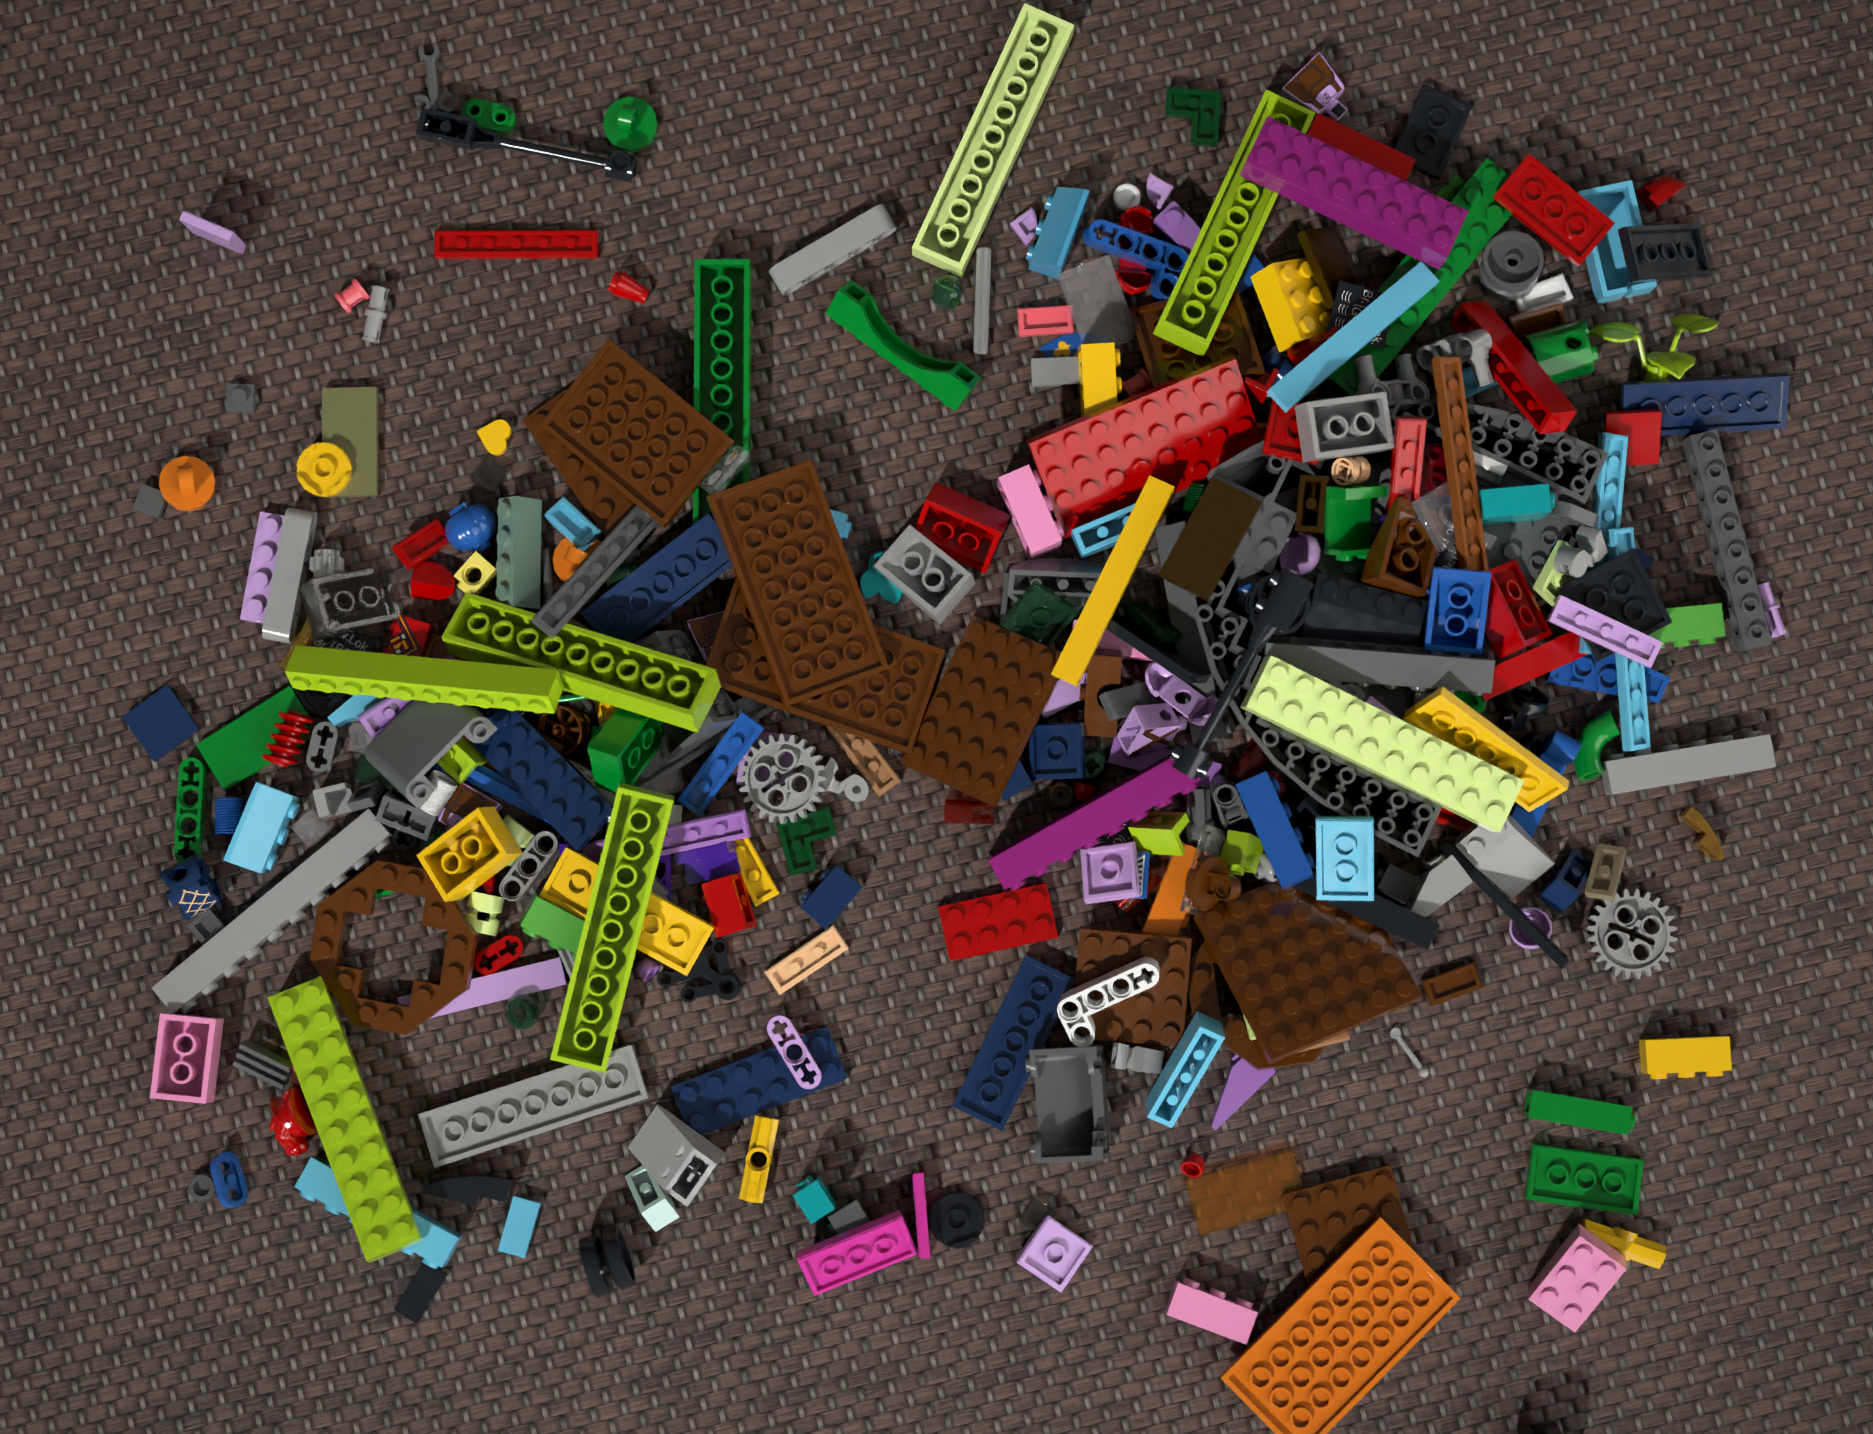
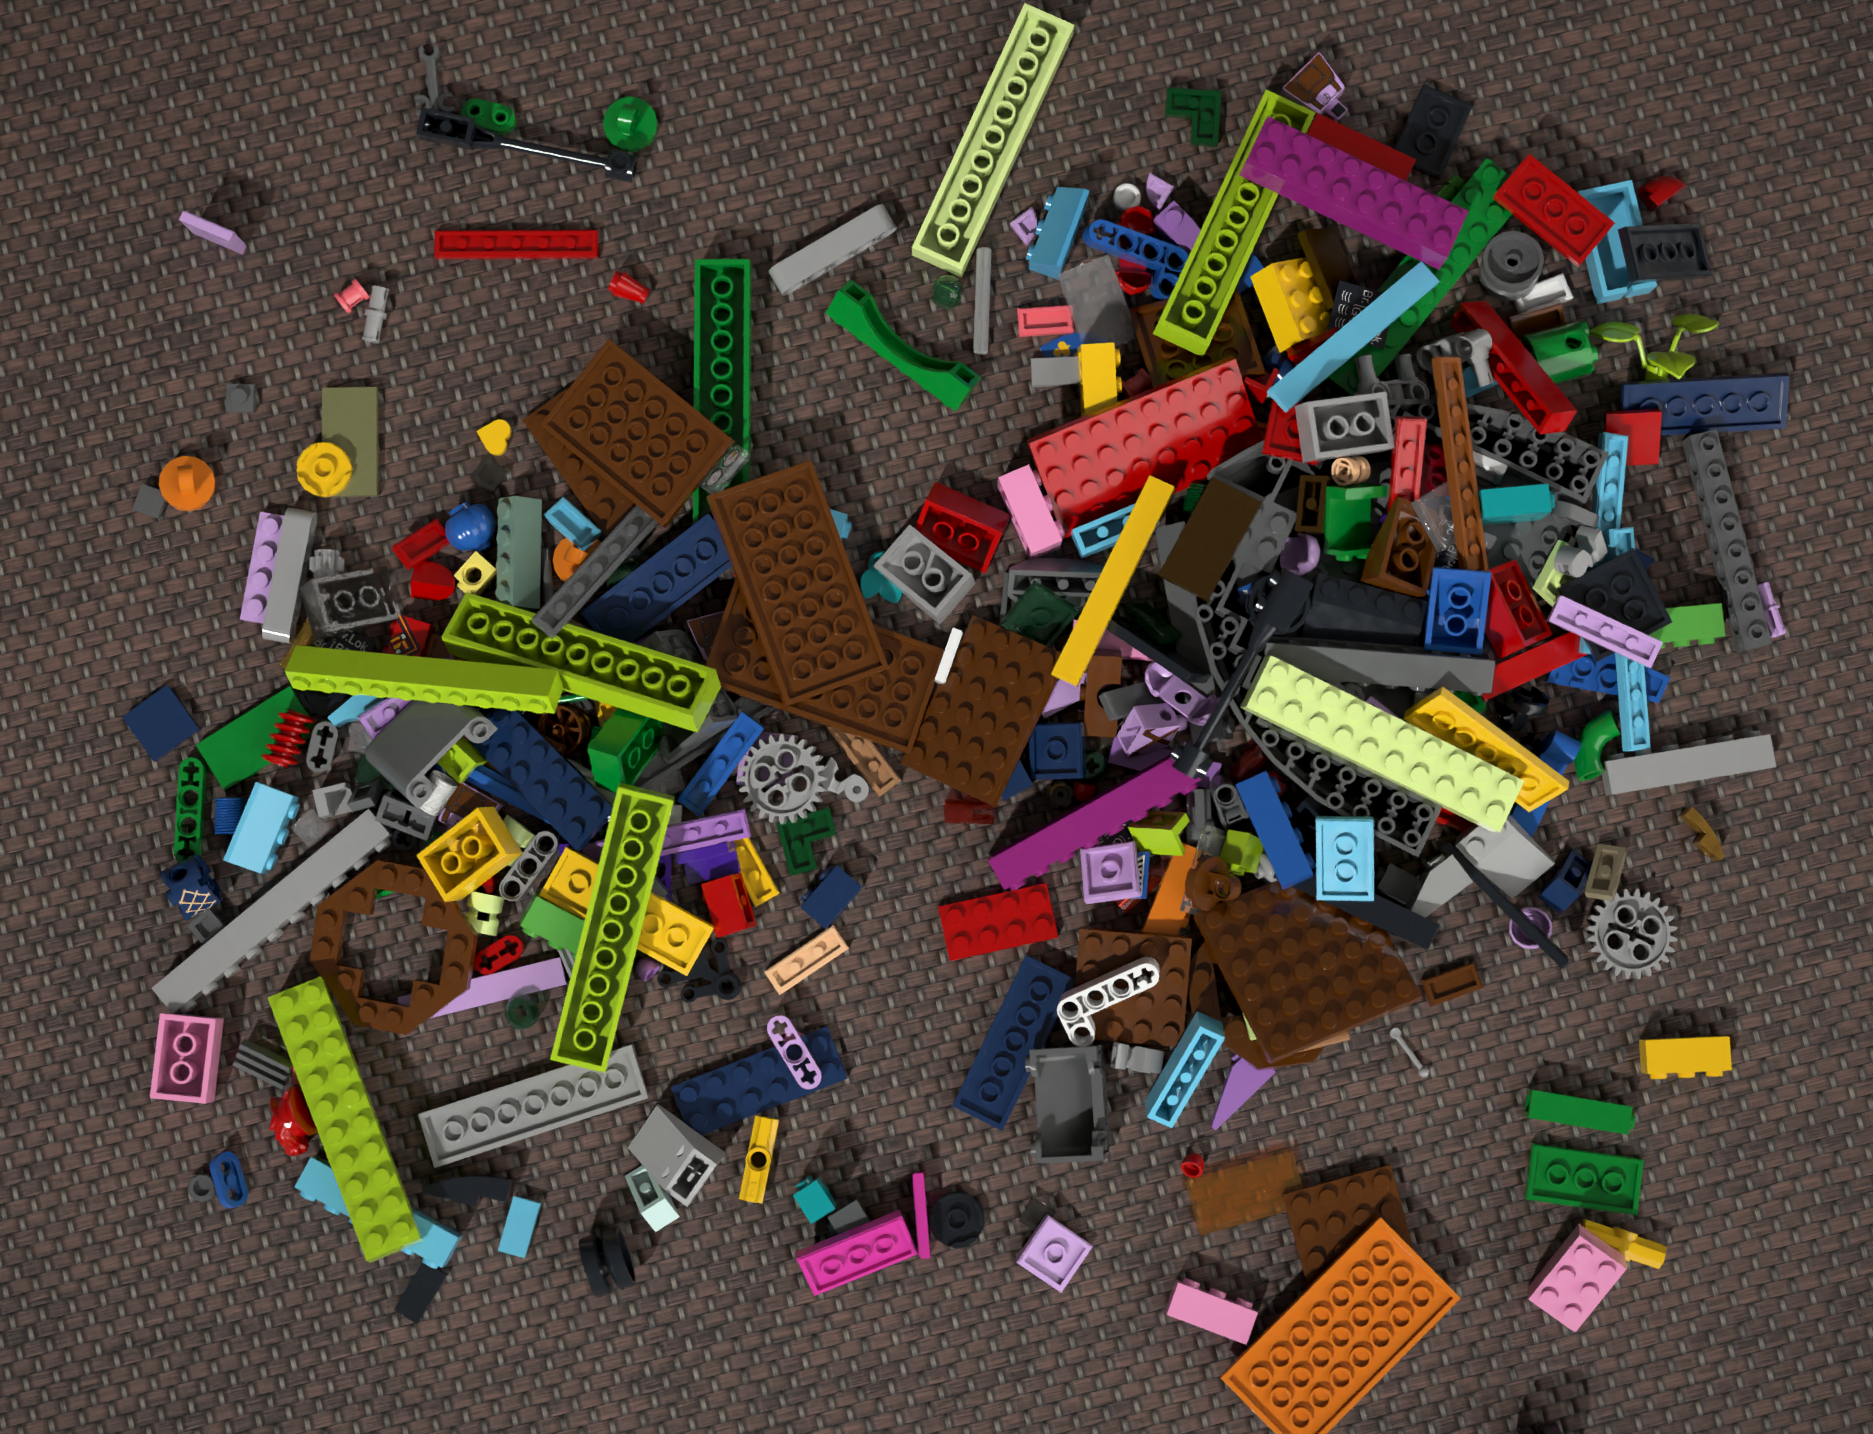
none -> white tile [934,628,963,684]

